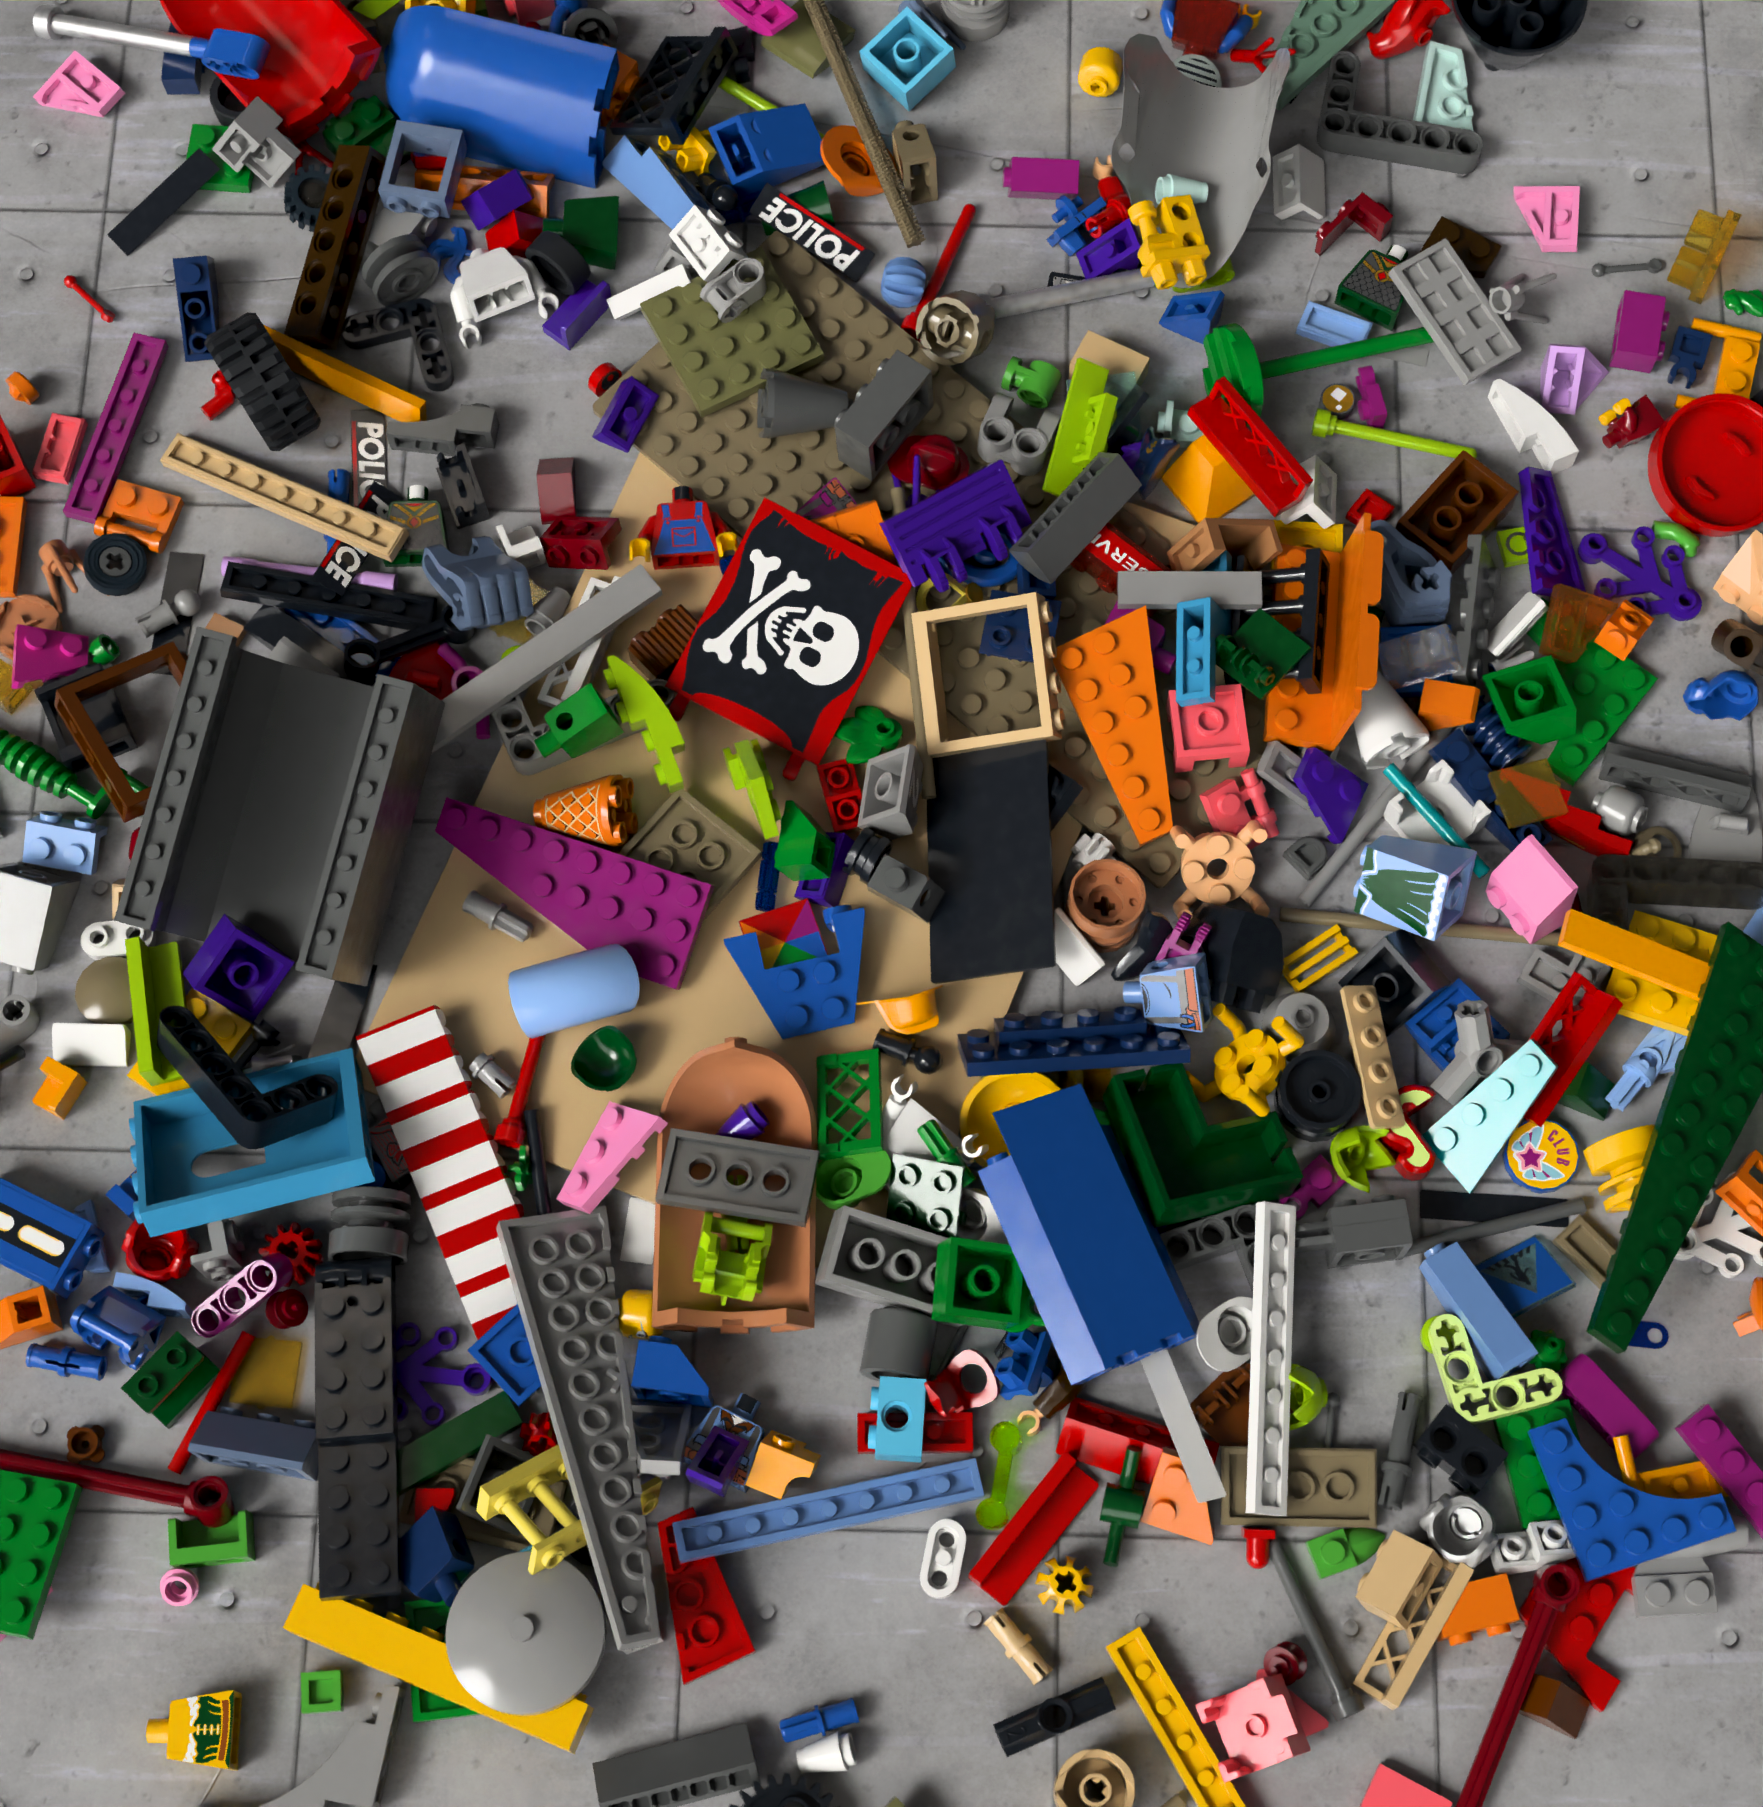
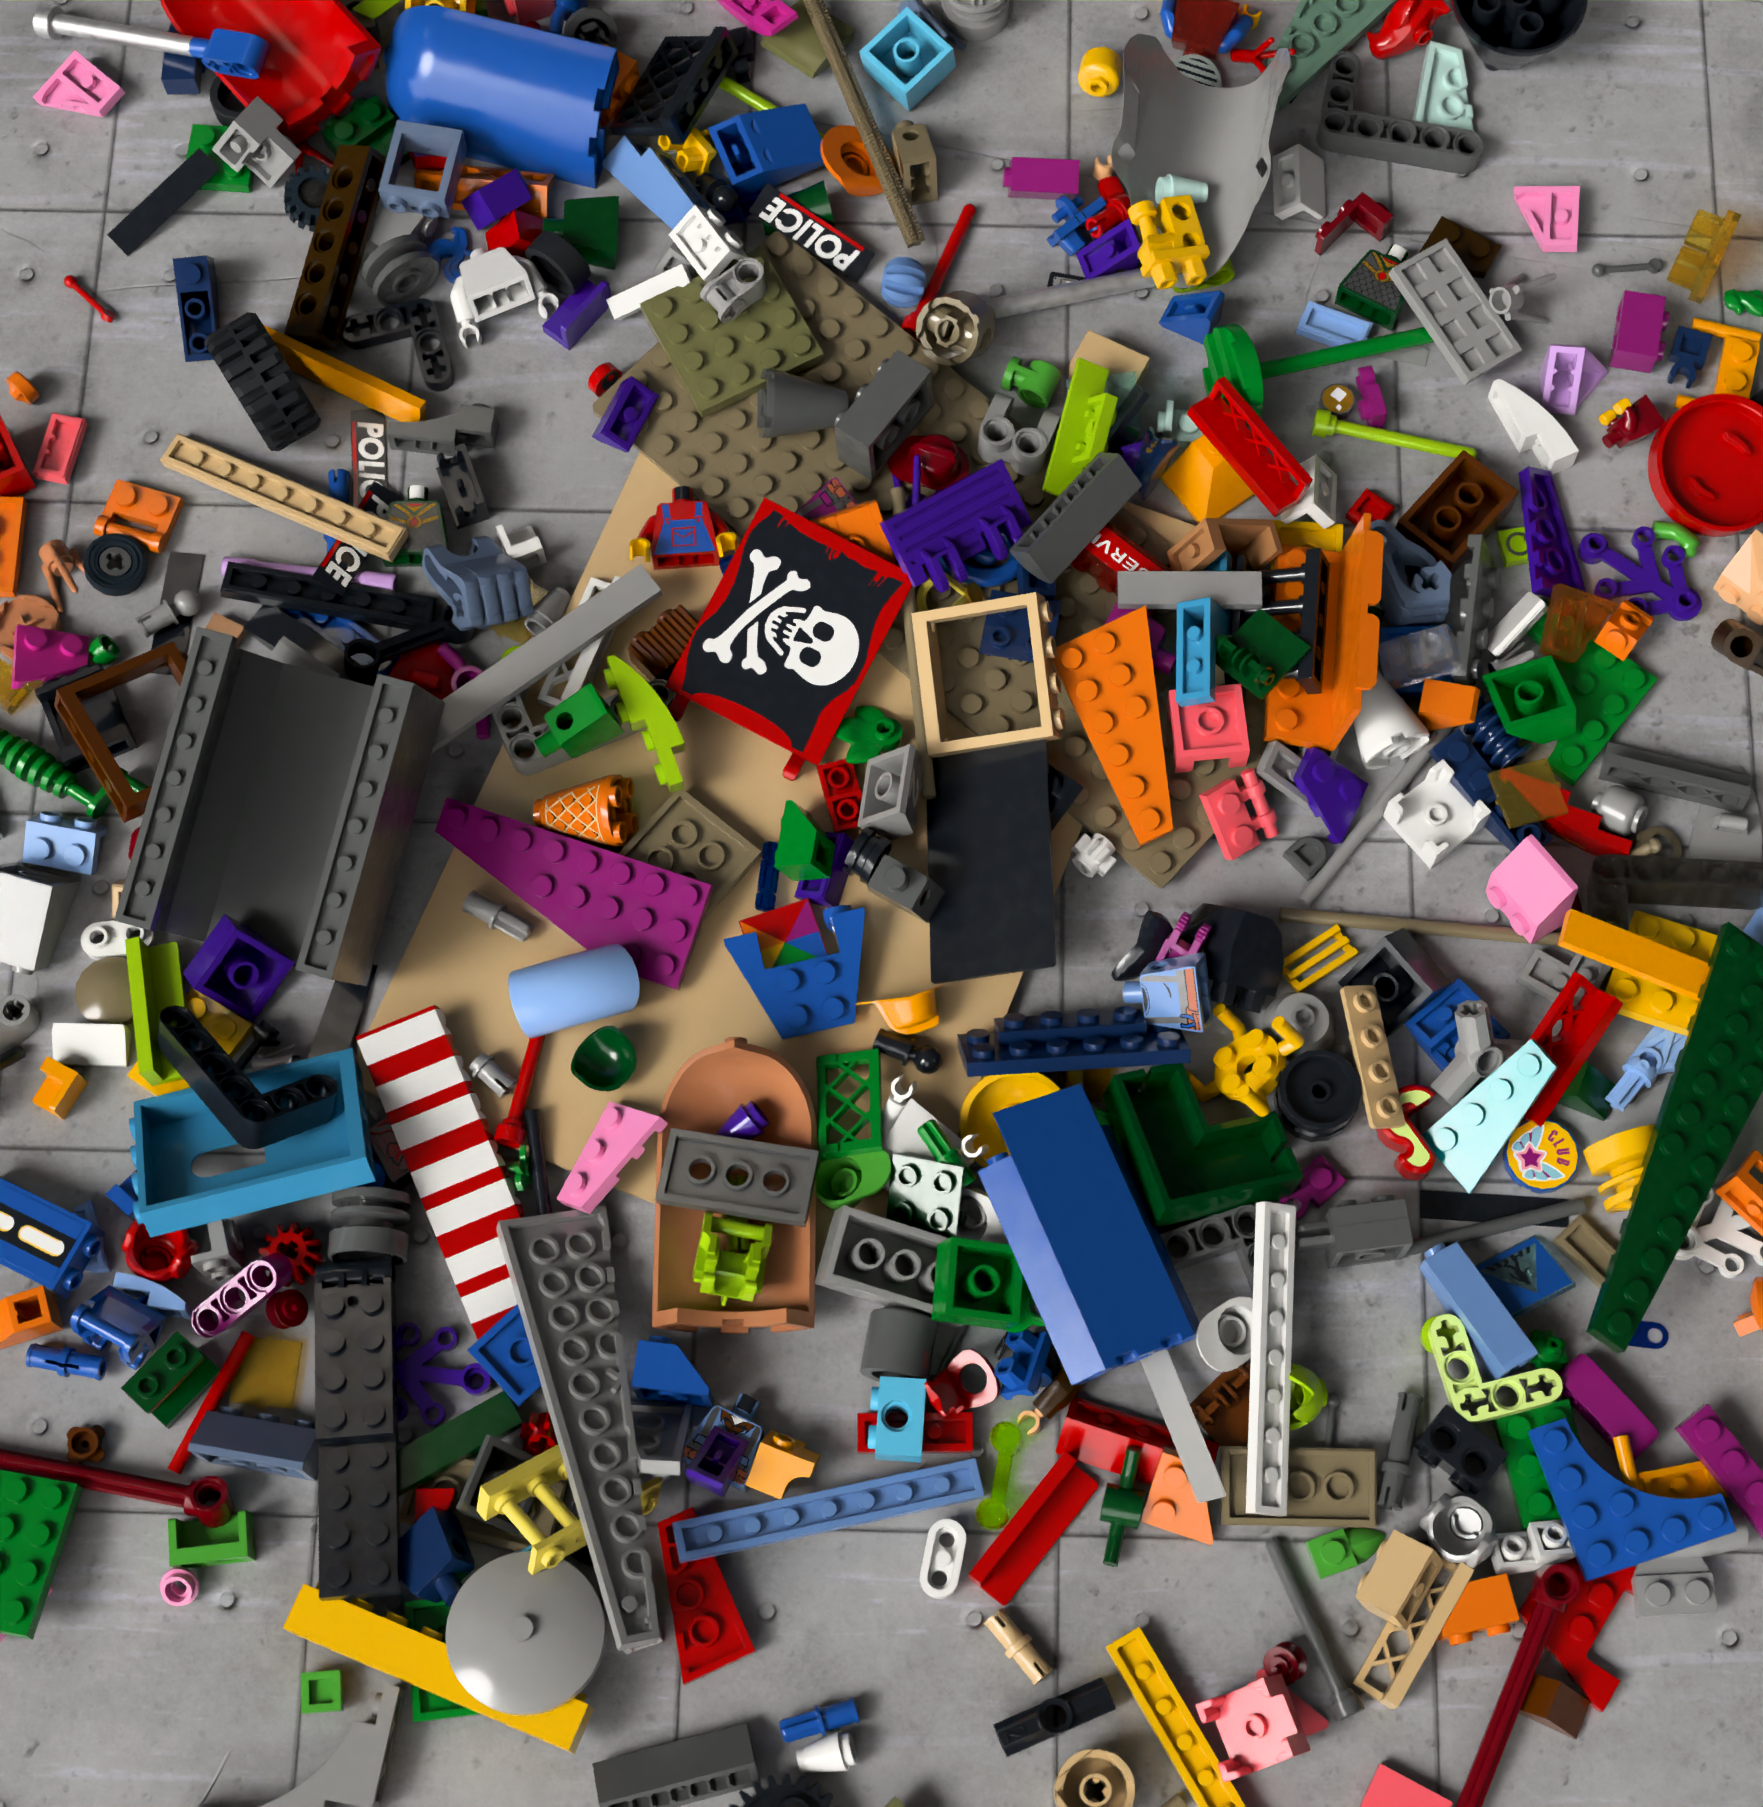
magenta plate [63,333,169,524] -> none
torso [146,1690,242,1771] -> none
red arm [200,370,236,421] -> none
dark red slope [536,457,576,525] -> none
dark red bracket [540,516,622,570] -> none
yellow head [617,1289,664,1339] -> none
white sticker [620,1197,655,1265] -> none
lime plate [722,738,782,840] -> none
yellow piece [1035,1555,1094,1615] -> none
white slope [1054,907,1105,986] -> none
nougat wheel [1064,859,1147,953] -> none
light nougat plate [1170,820,1270,920] -> none
red piece [1241,1527,1276,1569] -> none
lime piece [1330,1125,1396,1193] -> none
slope [1353,835,1477,941] -> none
teal piece [1383,763,1491,879] -> none
blue hair [1683,670,1759,721] -> none

